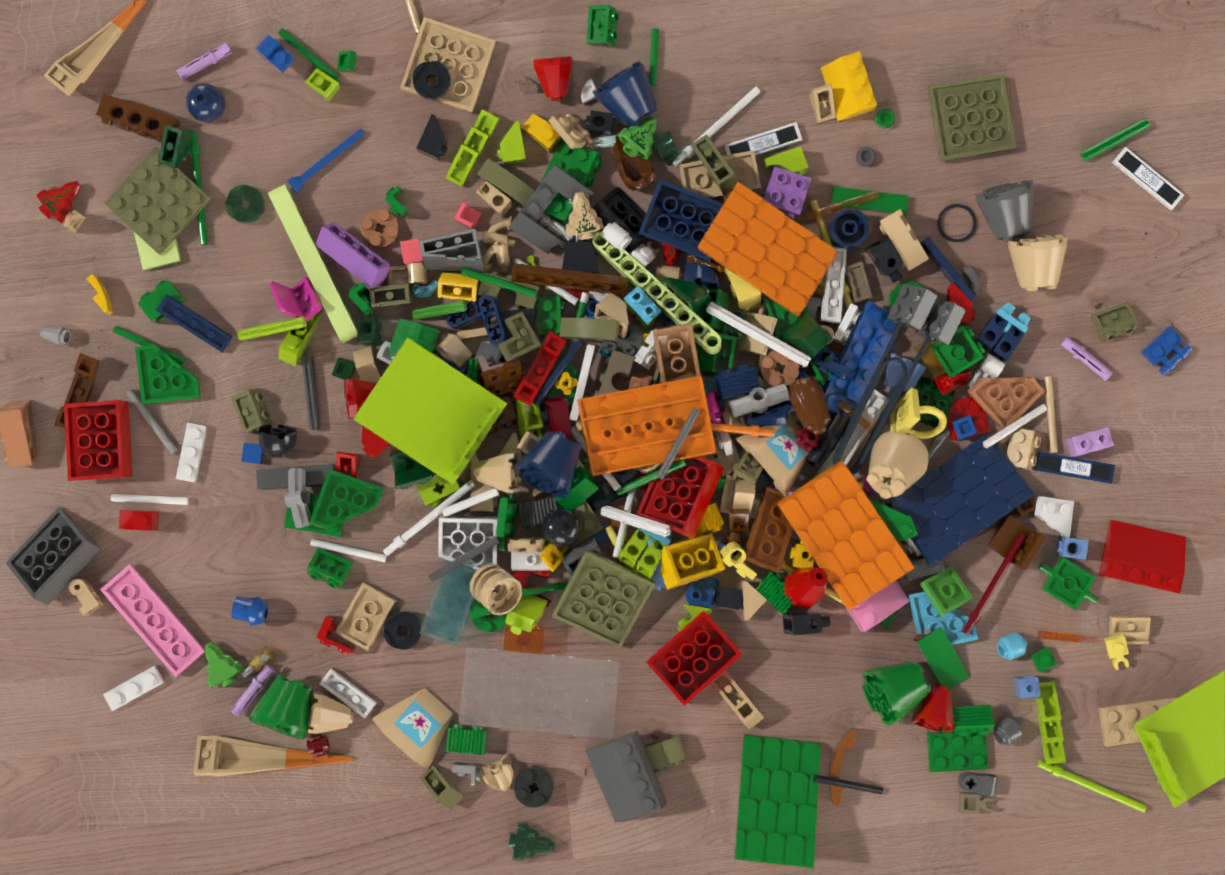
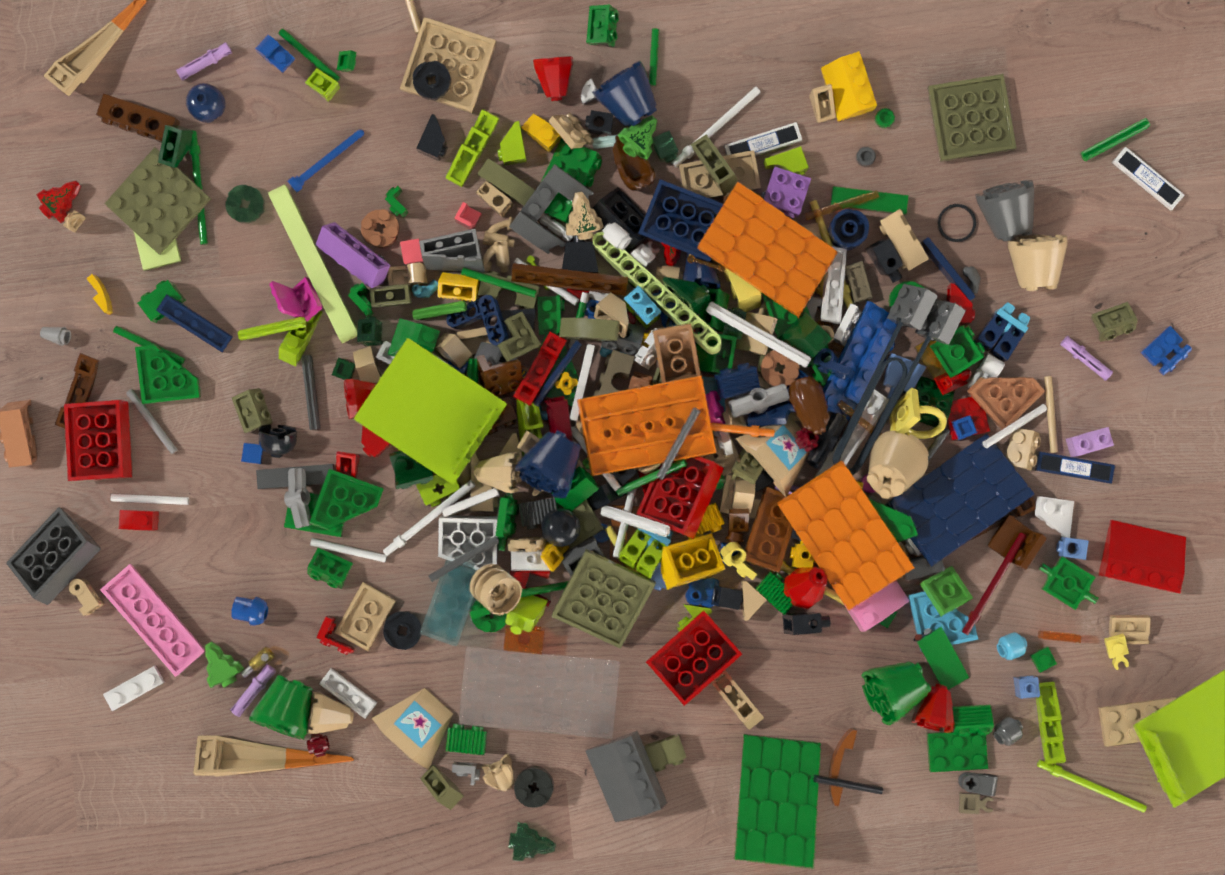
white plate [176,422,208,483] -> none

